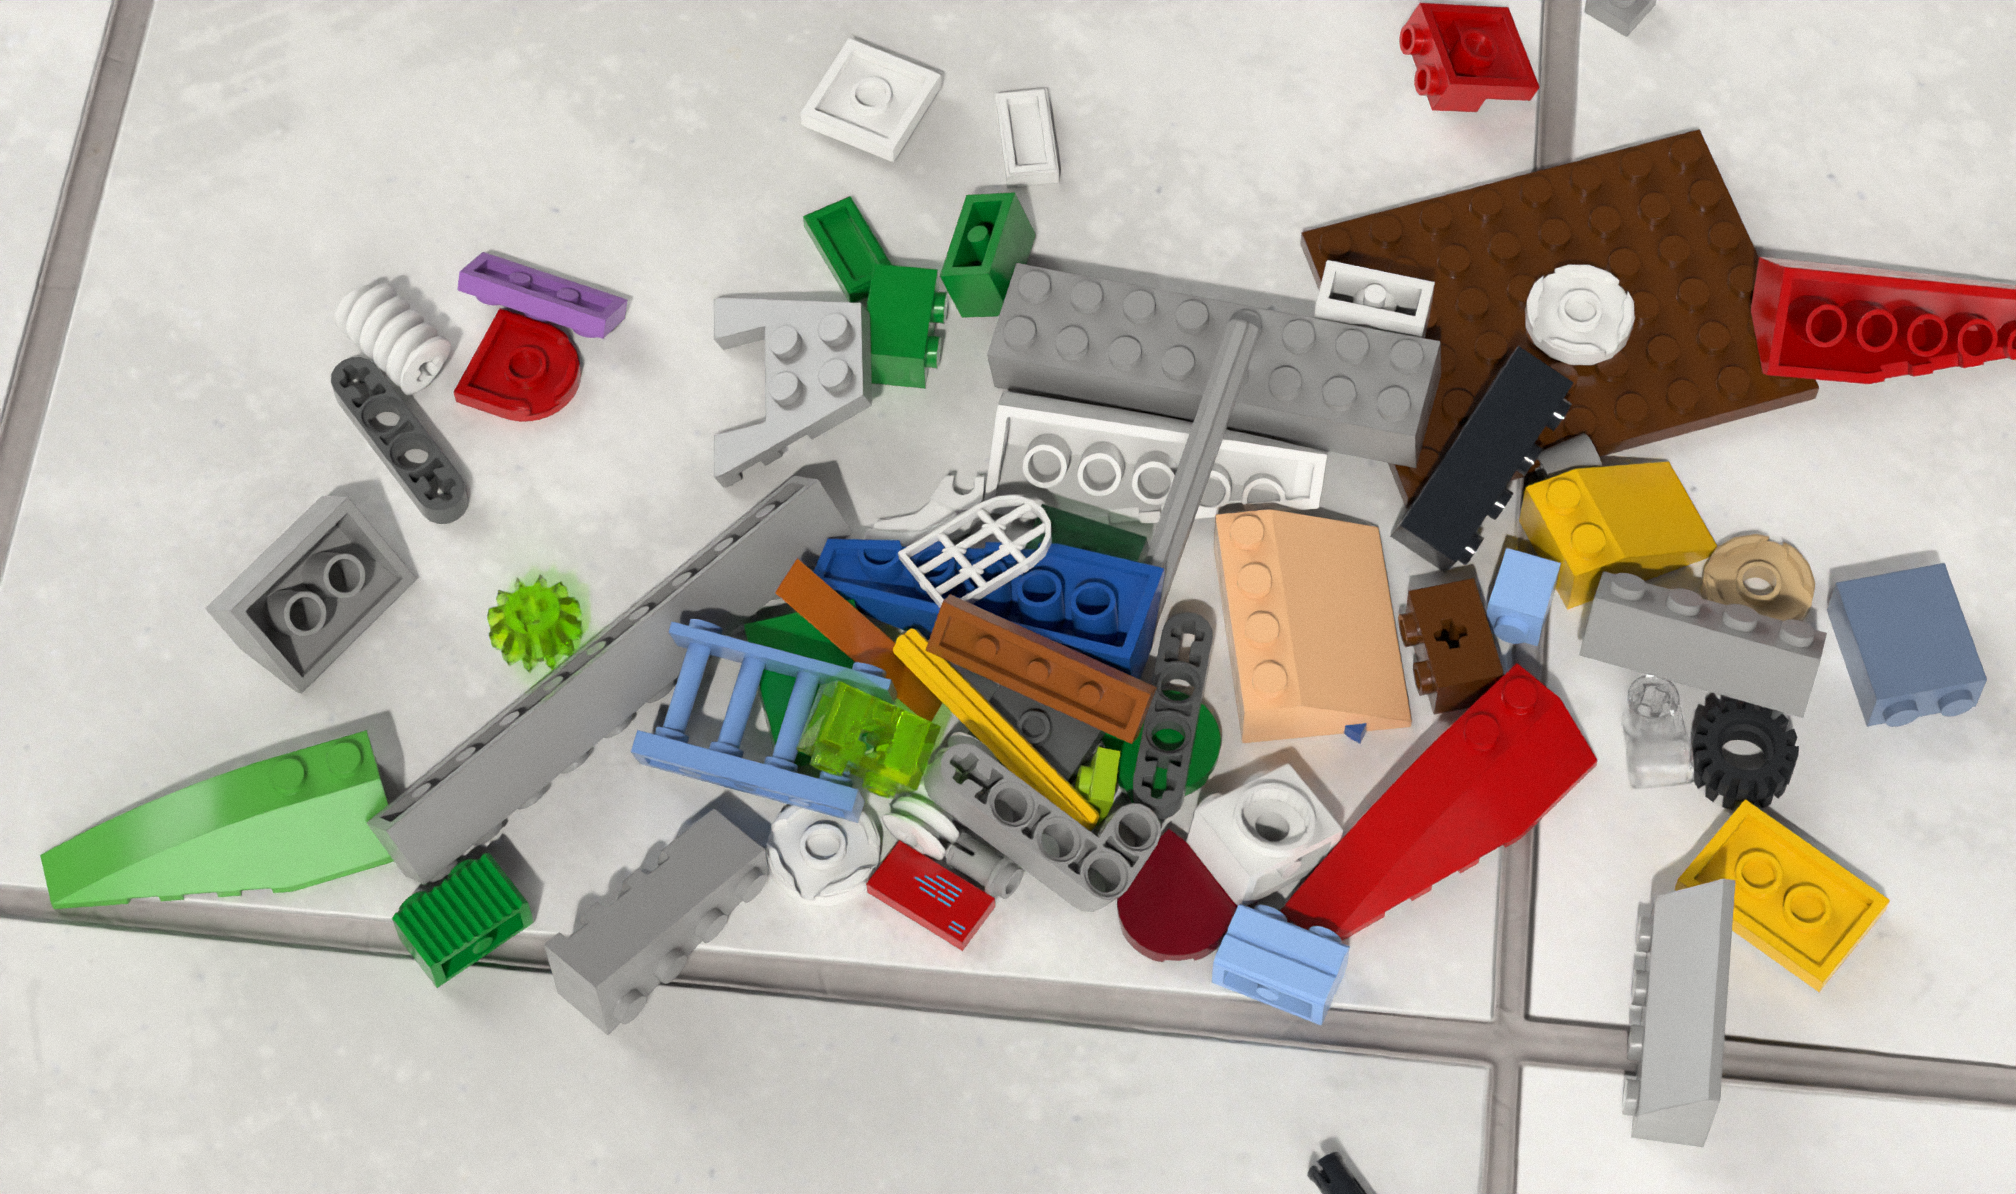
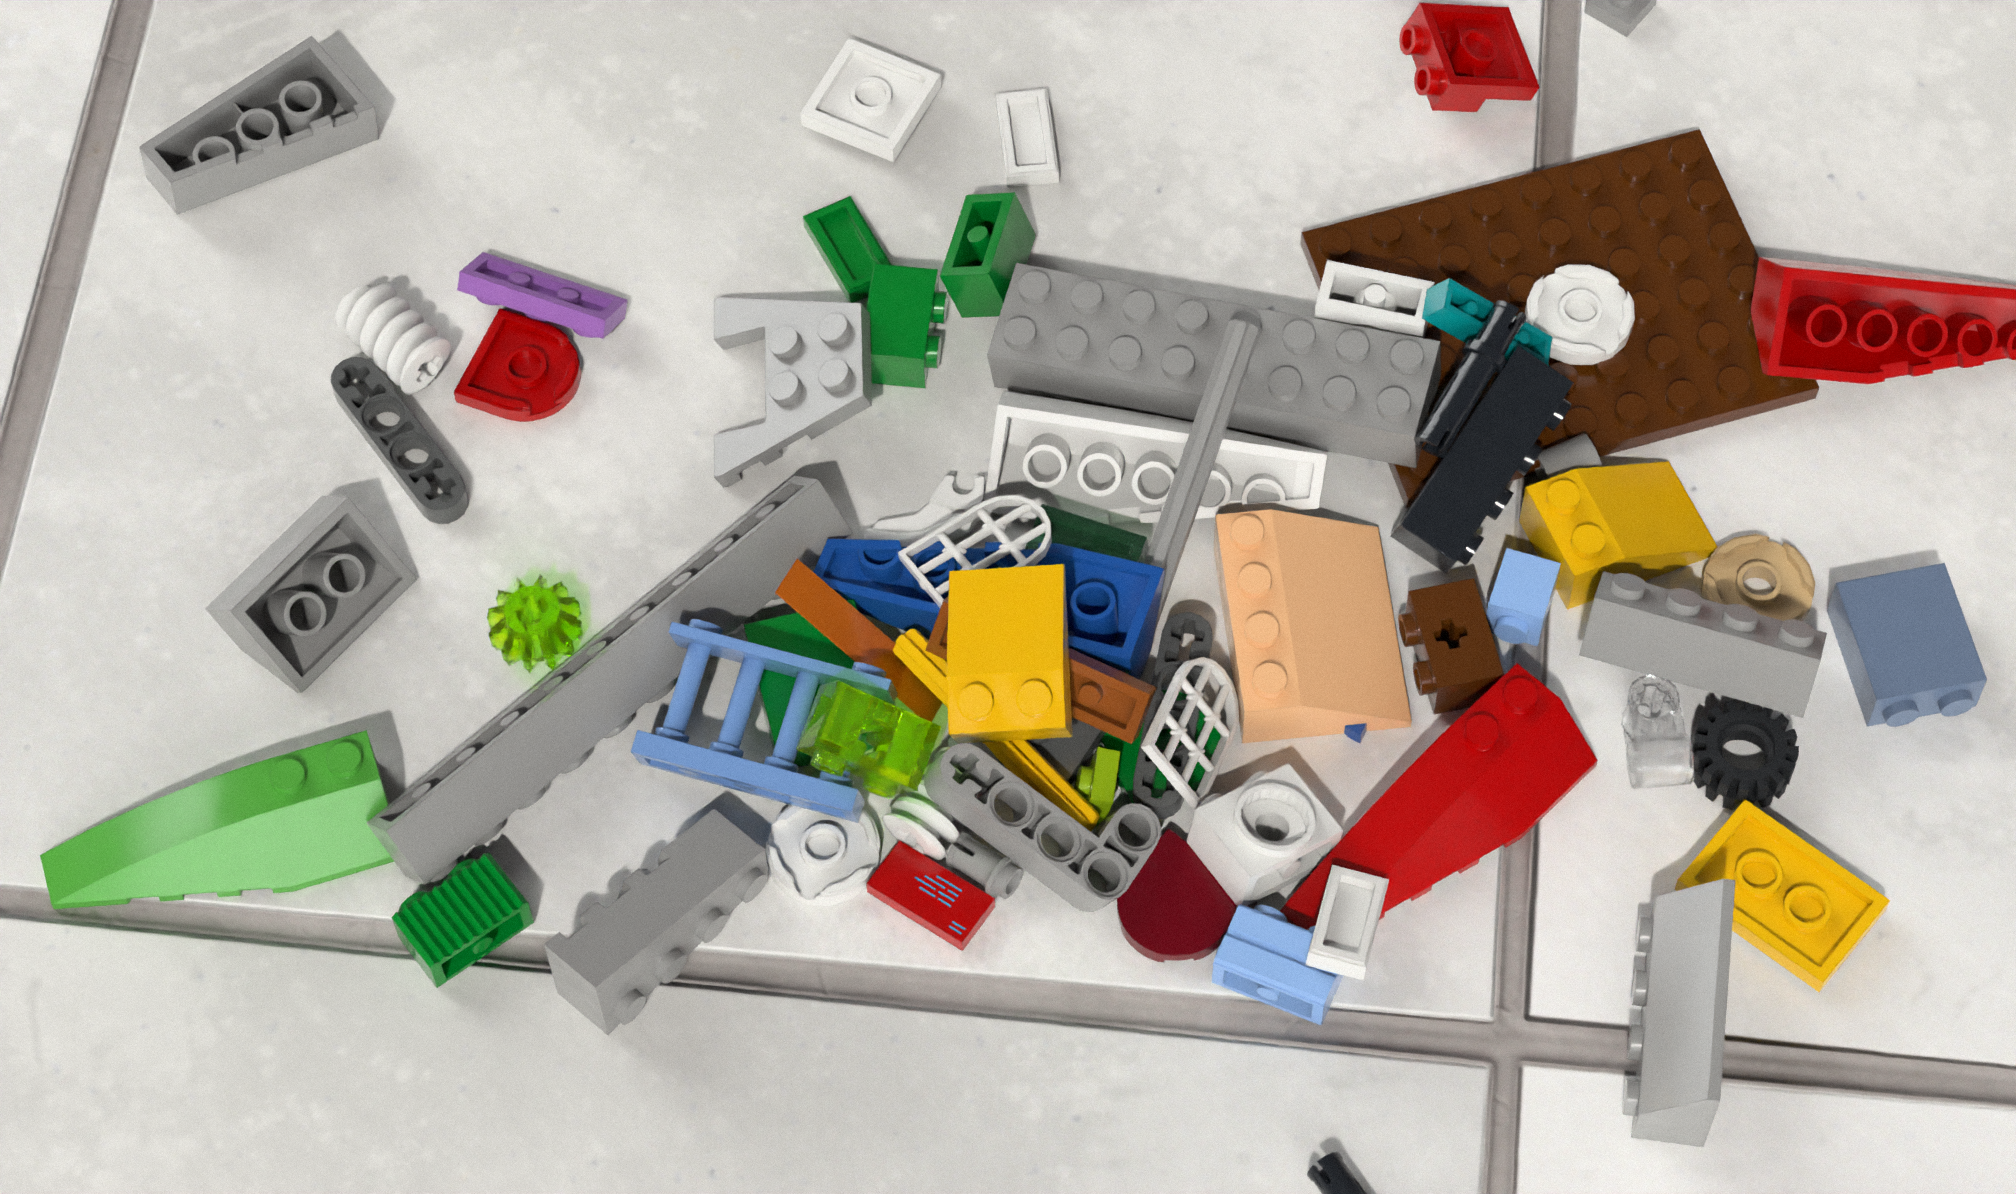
none -> light grey wedge [139,36,379,215]
none -> yellow slope [946,564,1073,744]
none -> white window [1141,657,1239,809]
none -> white tile [1305,865,1389,980]
none -> black pin [1414,300,1527,458]
none -> teal piece [1422,278,1553,365]

